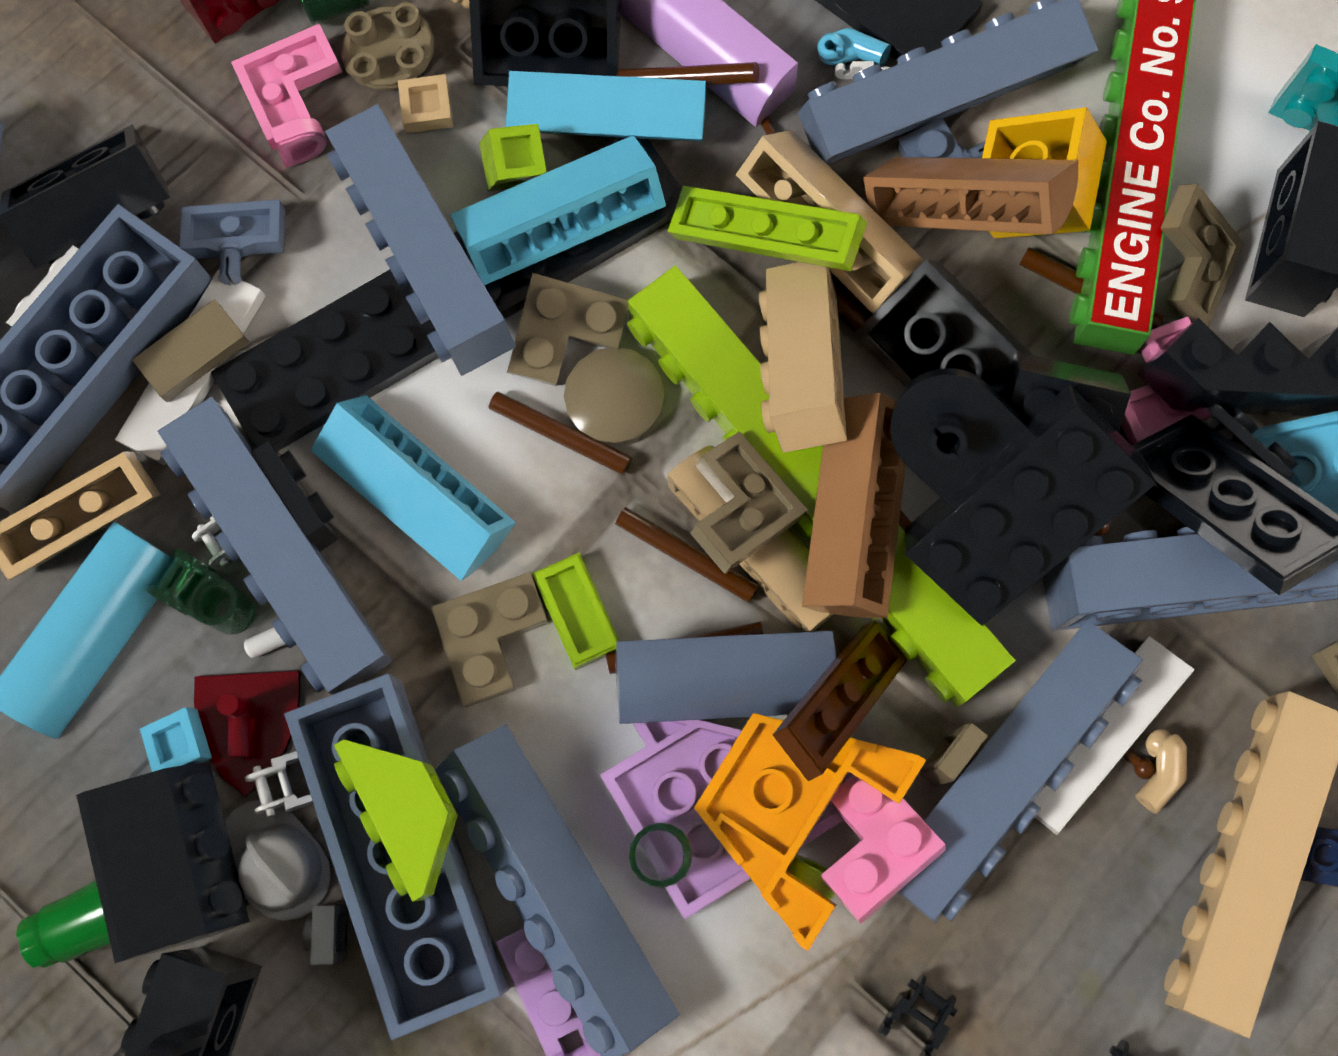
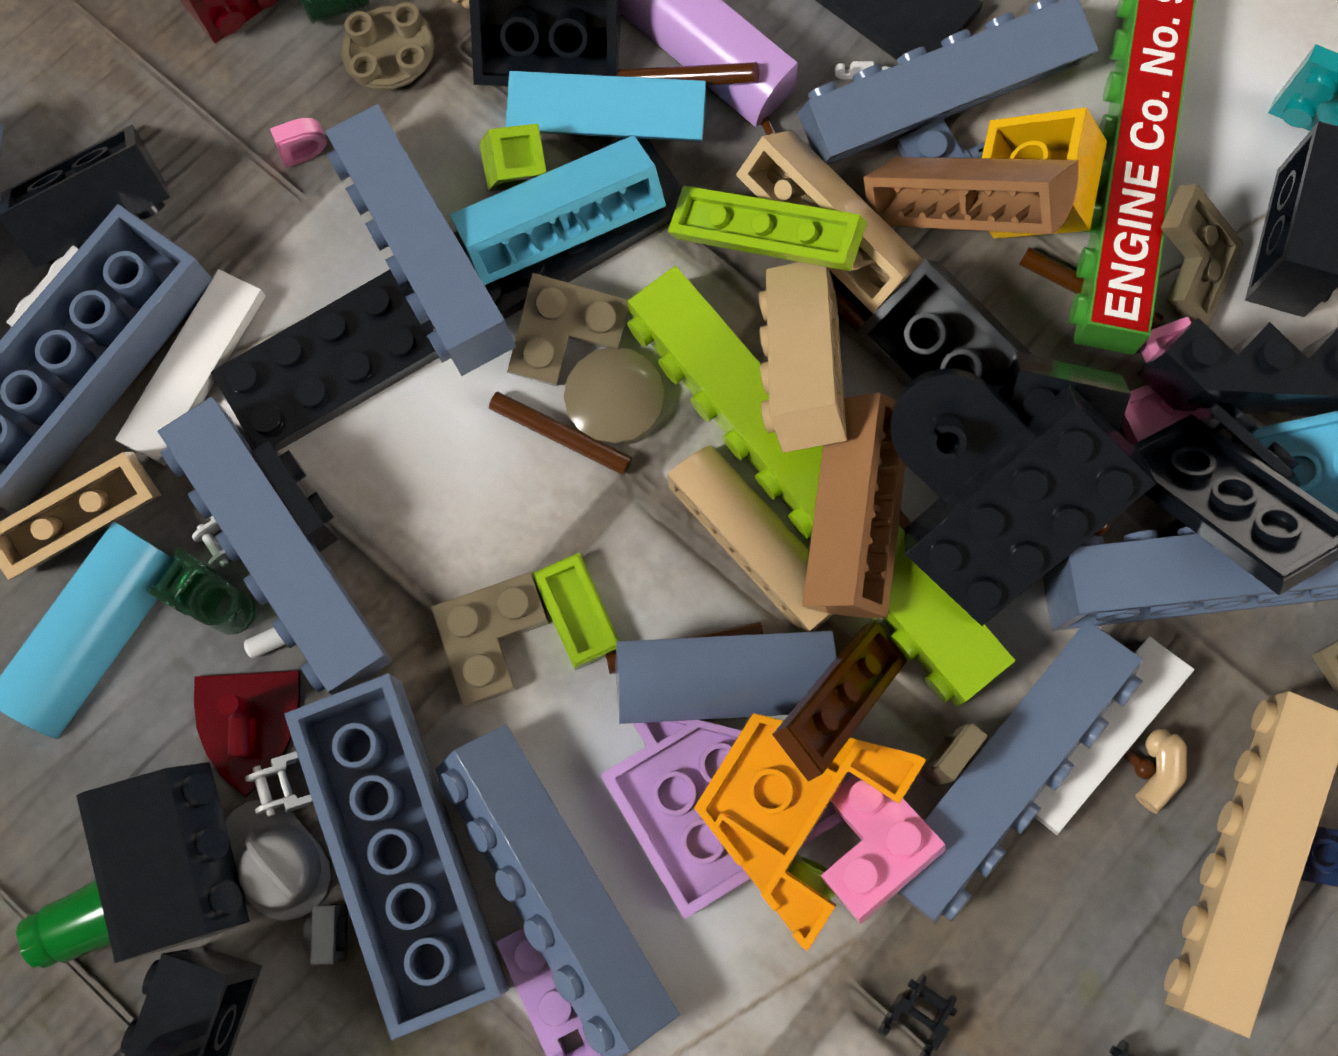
dark tan tile [132,299,249,402] -> none
medium azure plate [140,707,212,772] -> none
sand blue plate [179,199,285,285] -> none
bright pink plate [231,24,342,150] -> none
medium azure brick [310,395,516,581] -> none
lime slope [334,739,458,902] -> none
tan plate [398,74,454,134] -> none
reddish brown bar [615,507,759,603] -> none
clear green piece [629,823,693,888] -> none
dark tan plate [690,431,808,574] -> none
medium azure arm [817,28,891,67] -> none

